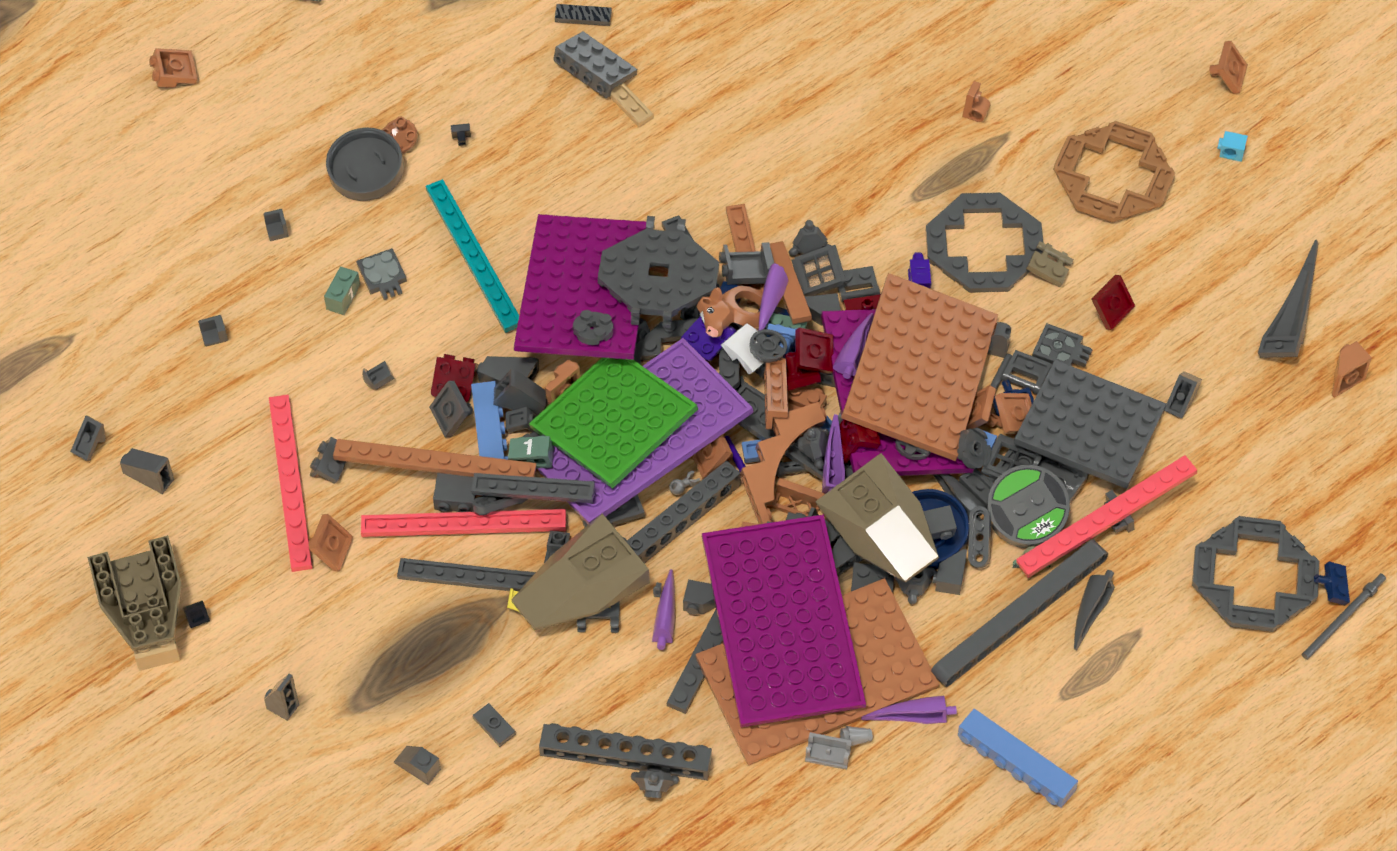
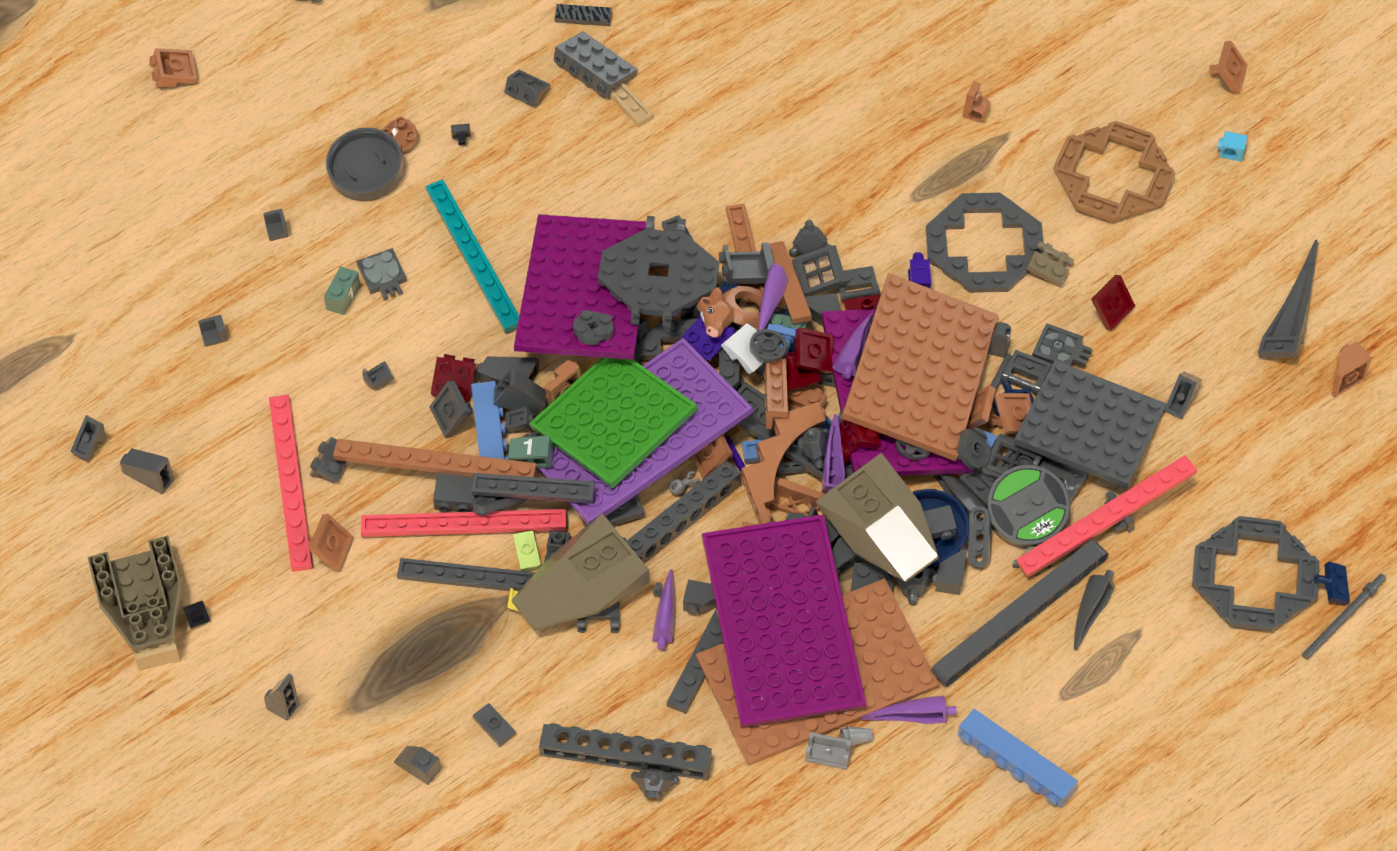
none -> dark grey bracket [504,70,551,107]
none -> yellowish green plate [513,530,541,571]

